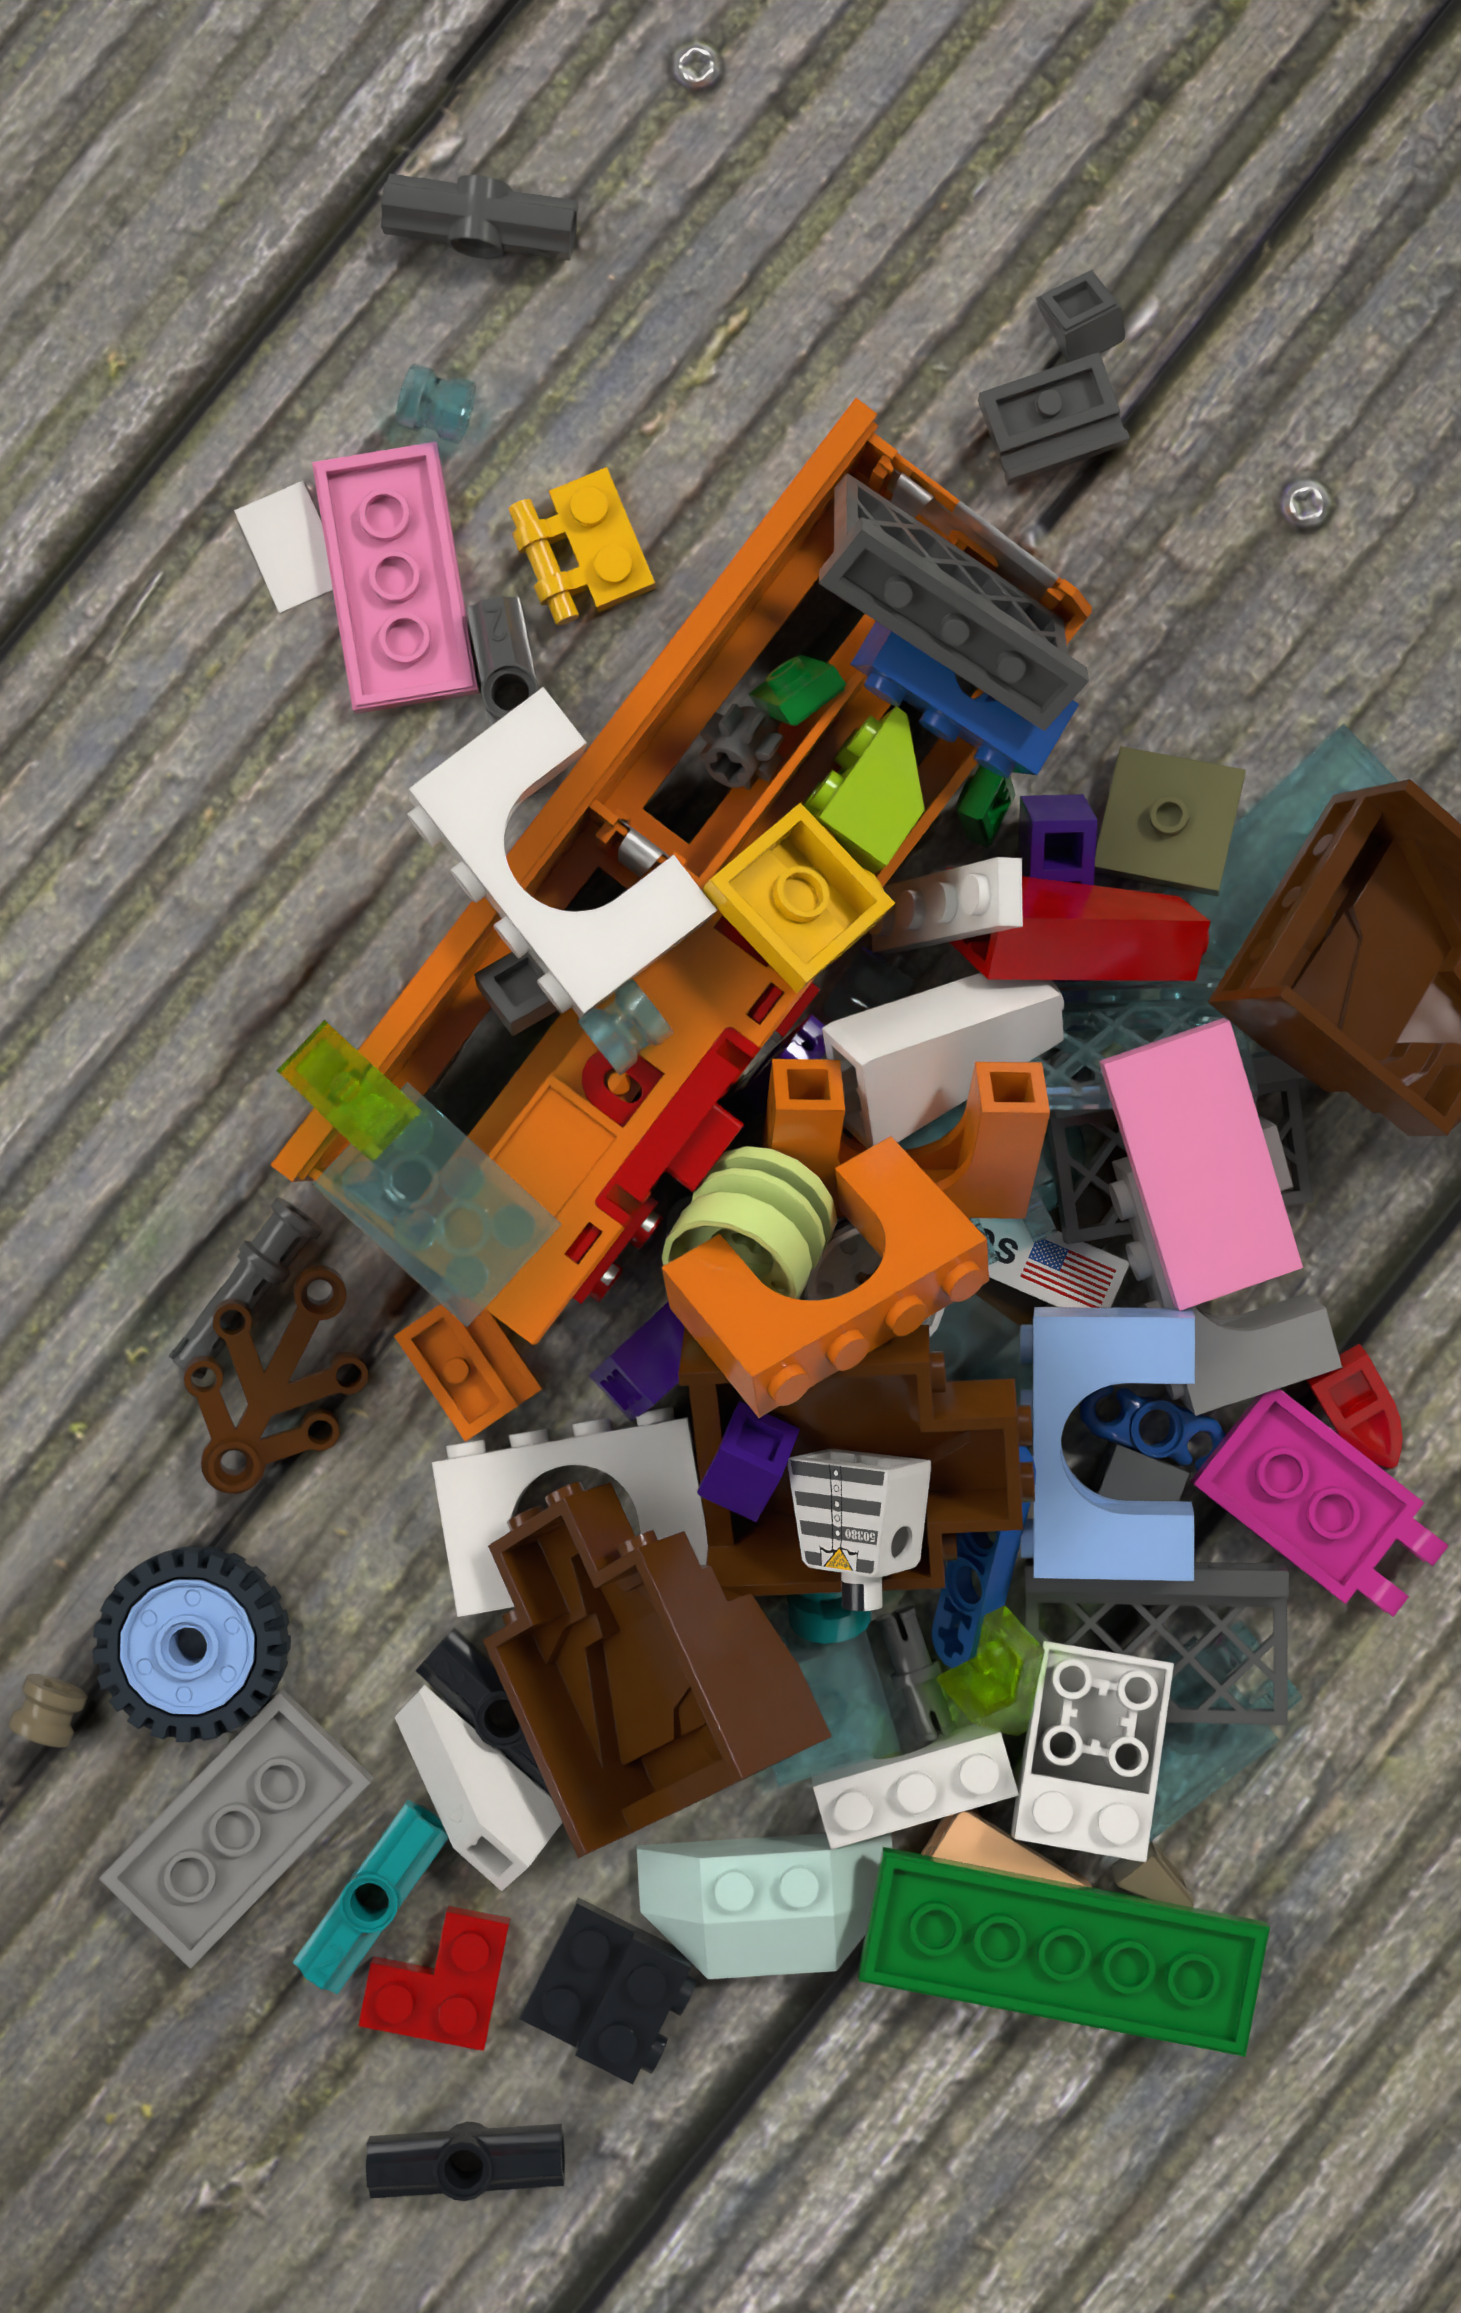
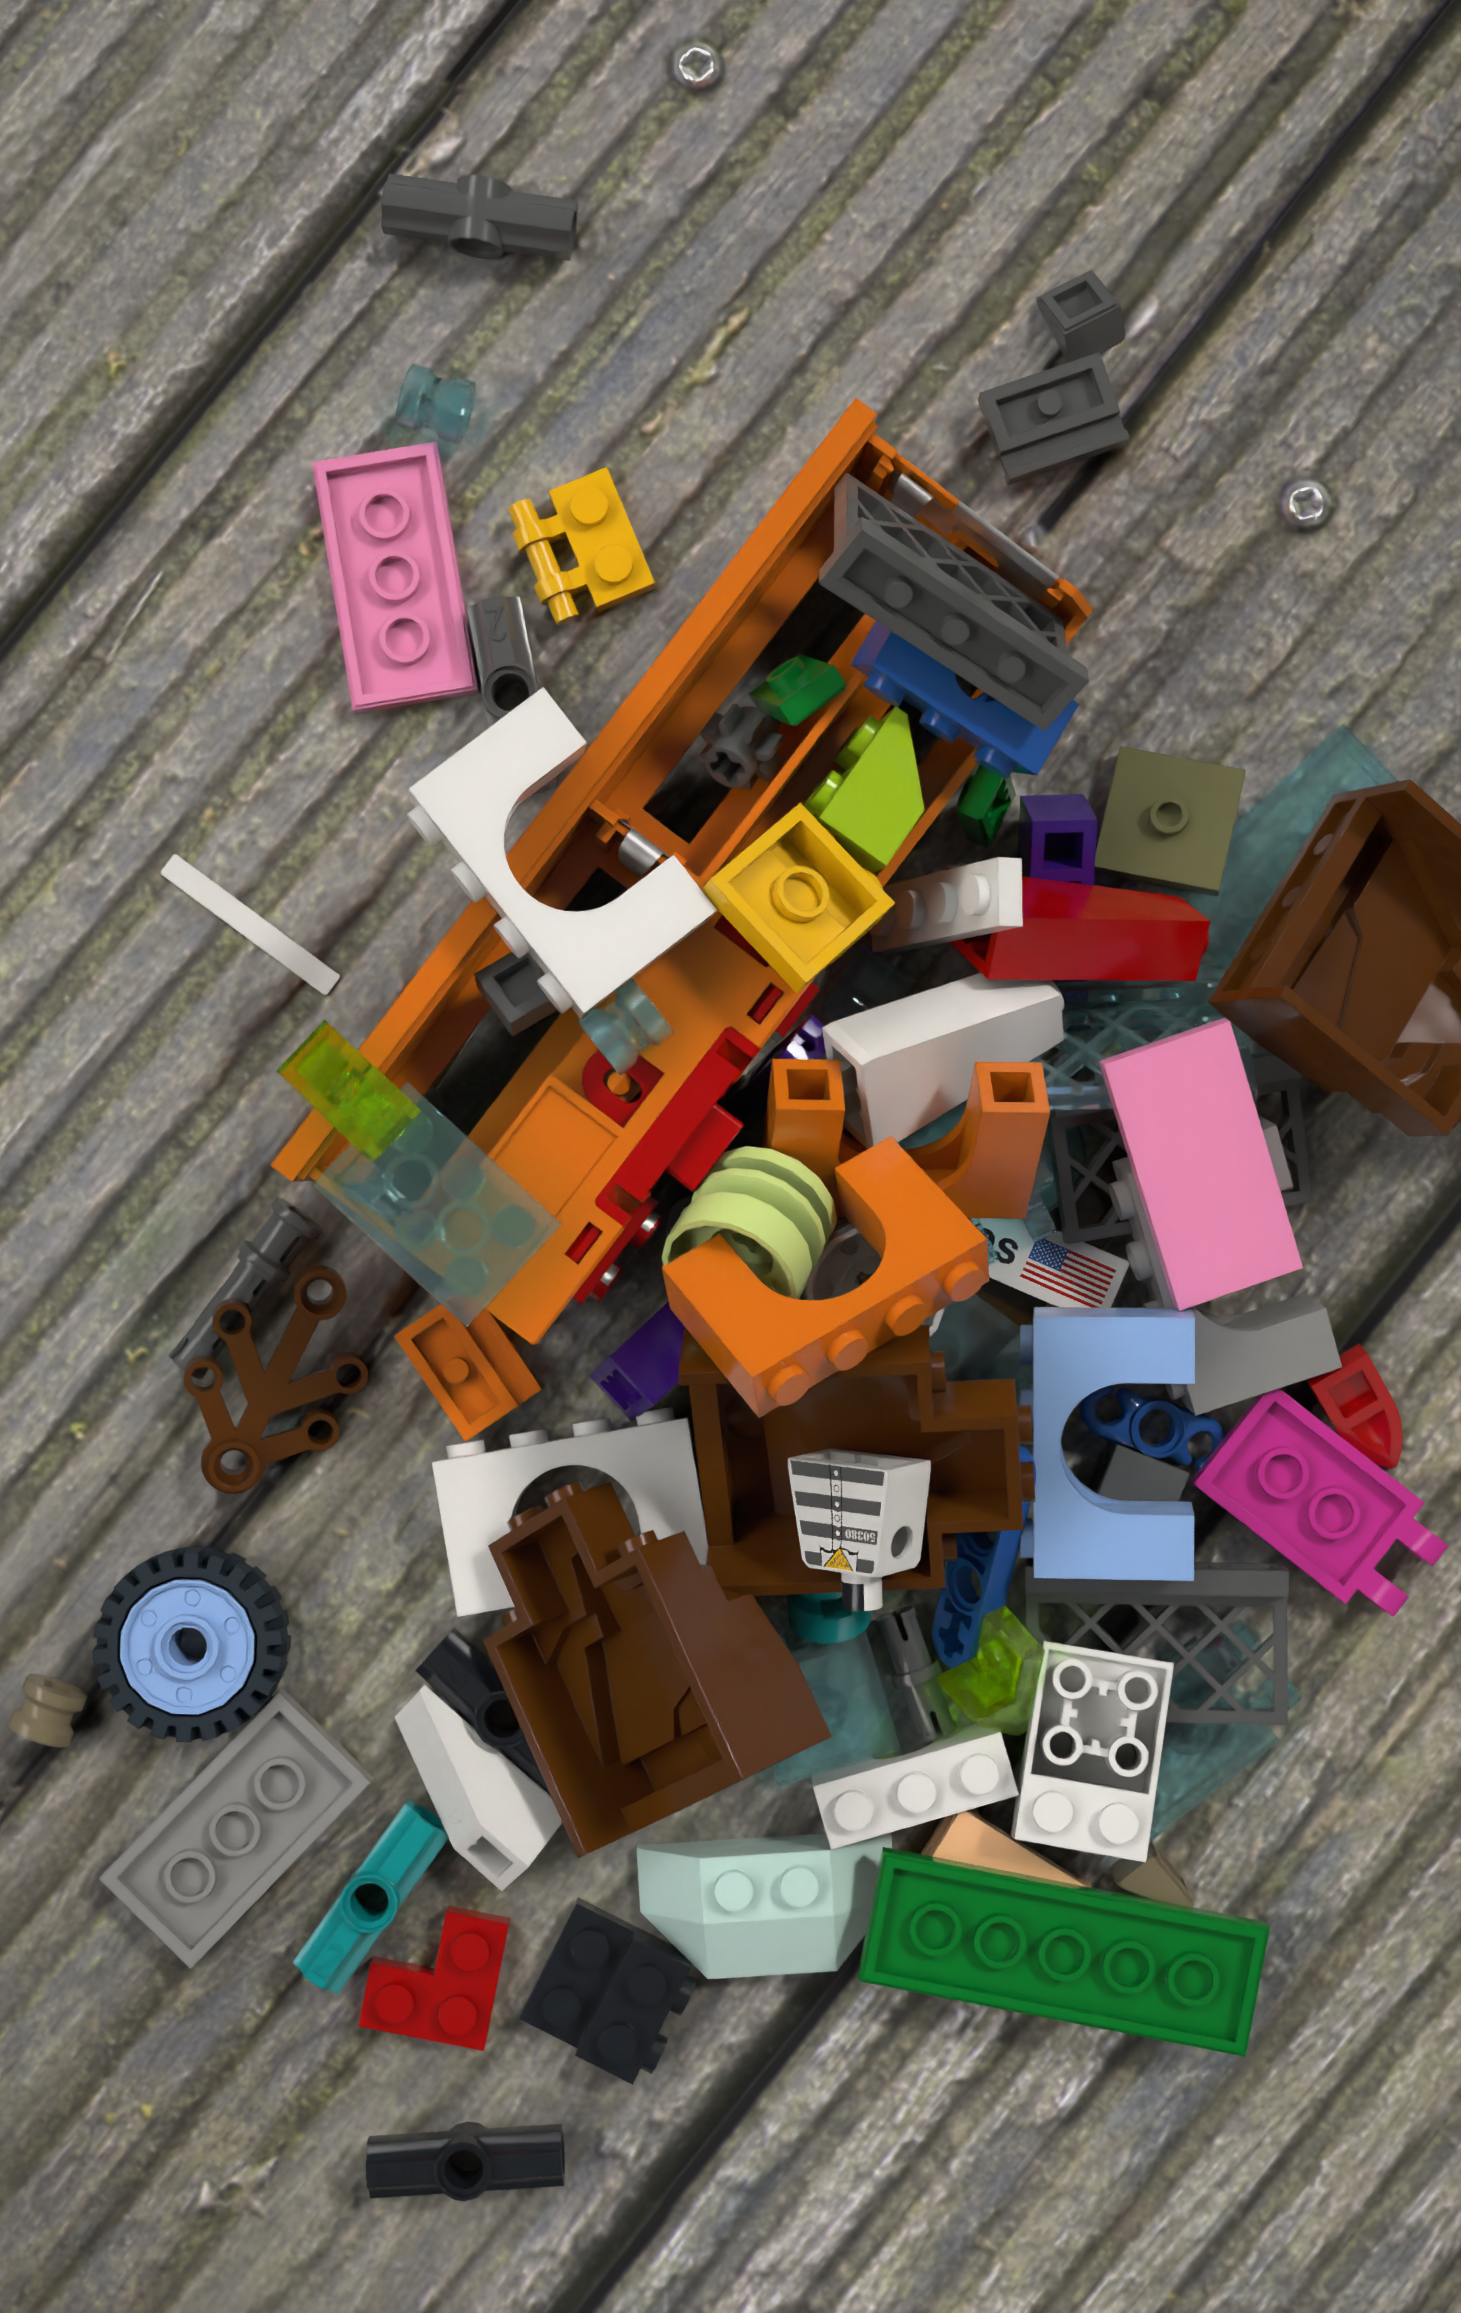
white sticker [234,481,333,613] -> none
dark purple panel [697,1401,800,1522] -> none
none -> white sticker [161,854,340,995]

